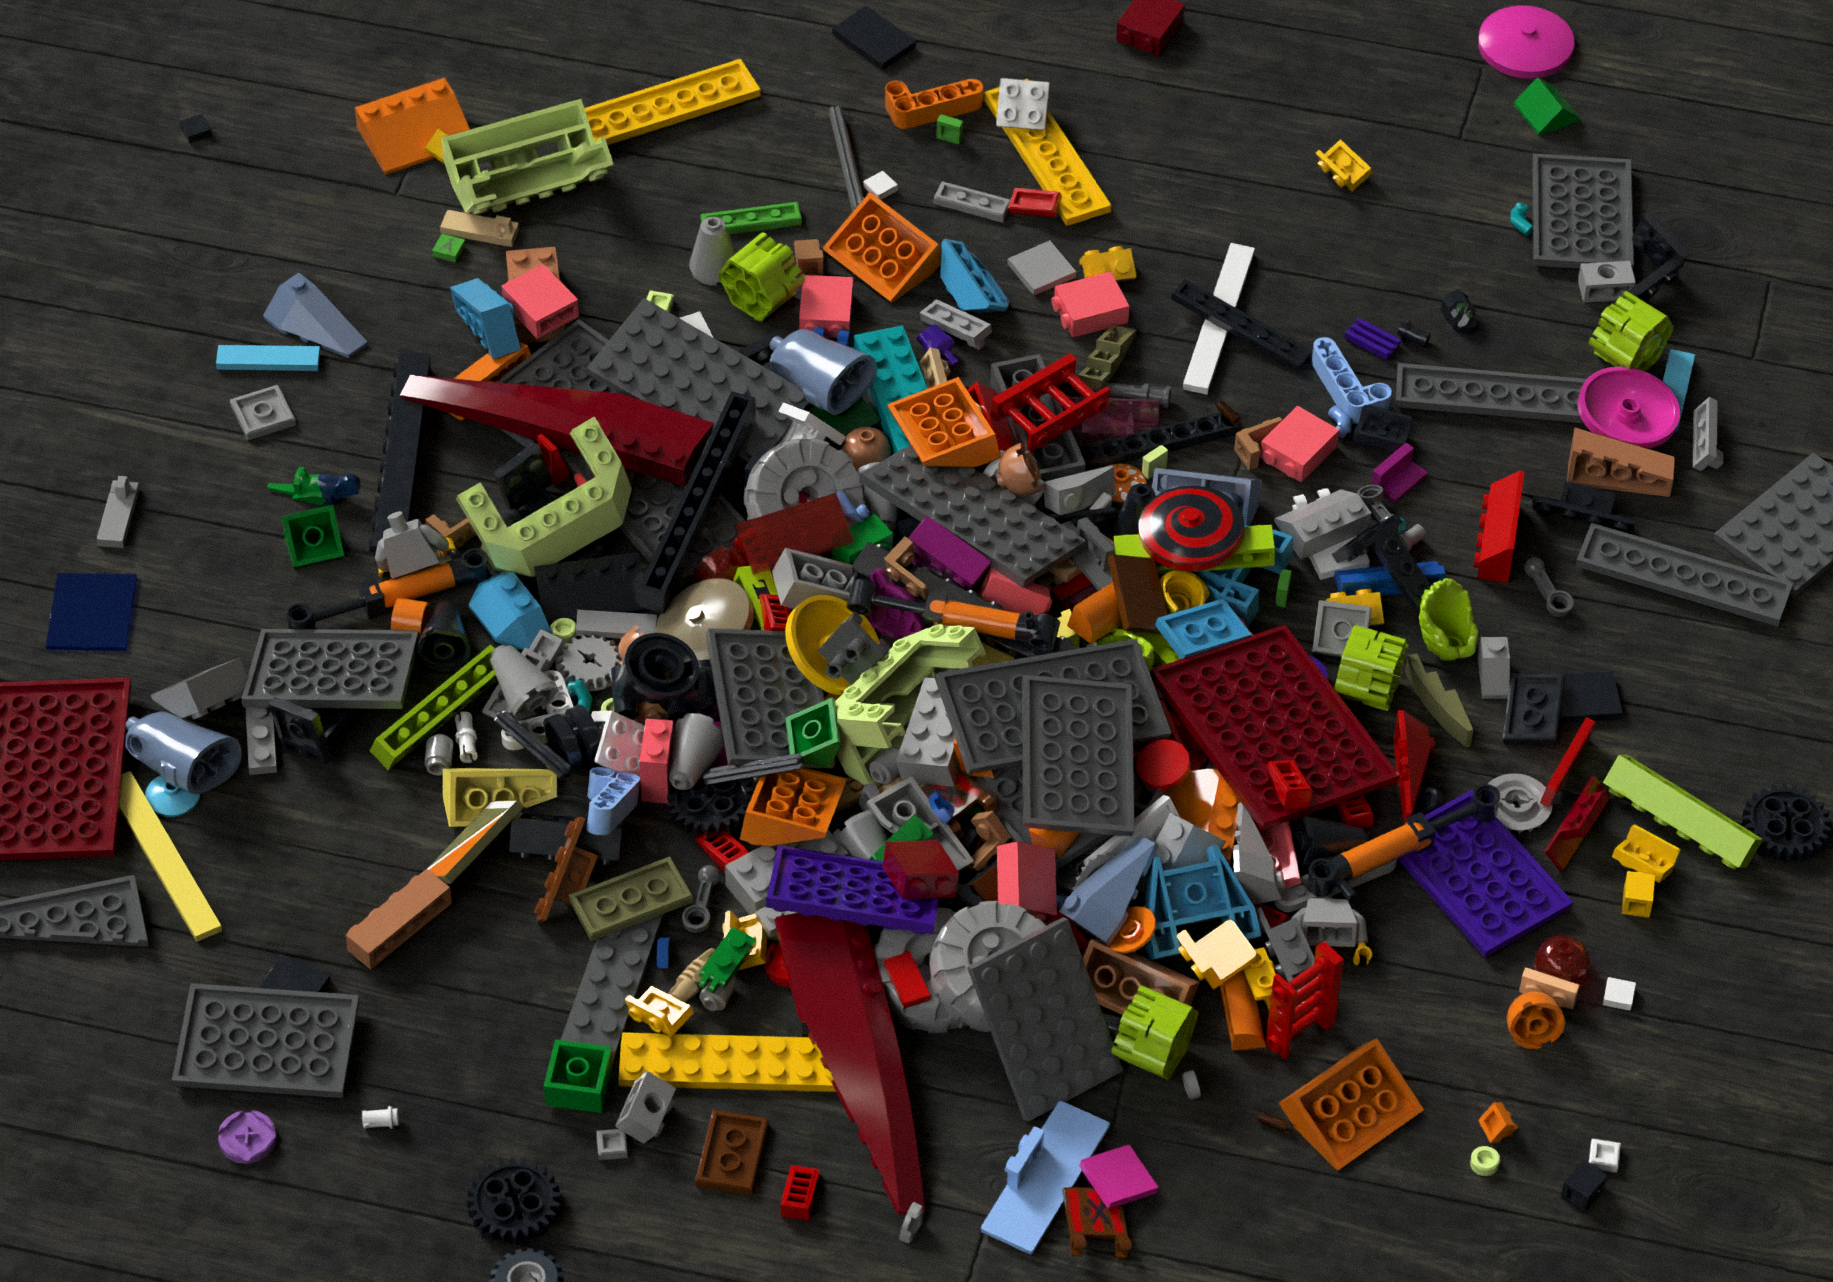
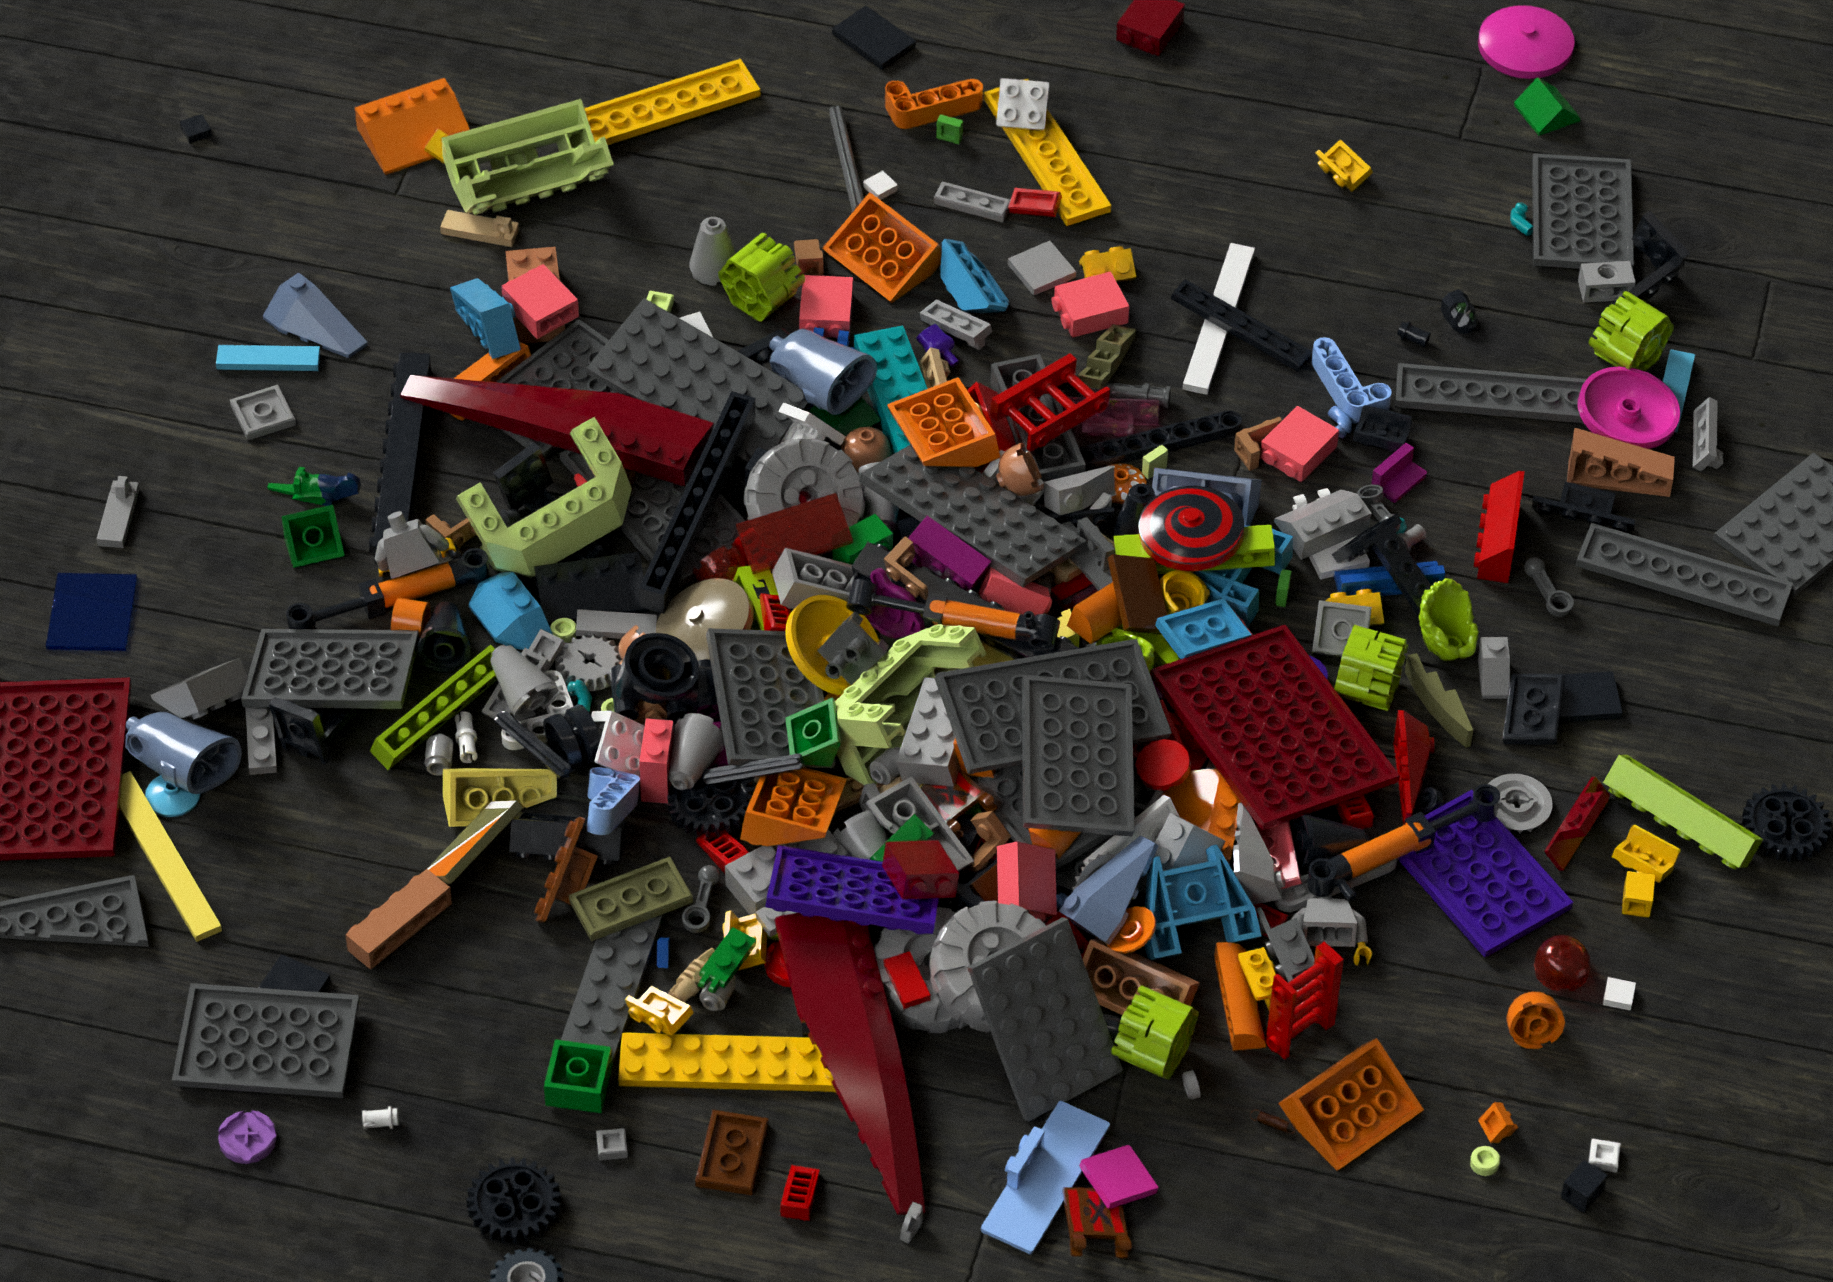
bright green tile [432,234,465,263] -> none
red slope [537,434,570,485] -> none
light grey brick [615,1071,676,1144] -> none
bright green tile [701,202,802,235] -> none
medium blue arm [833,491,870,522] -> none
blue tile [929,791,955,825] -> none
bracket [1176,920,1258,990] -> none
reddish brown piece [1213,399,1244,427] -> none
red slope [1267,760,1312,809] -> none
dark purple tile [1344,318,1401,360] -> none
light nougat plate [1519,967,1579,1010] -> none
red tile [1540,717,1595,807] -> none

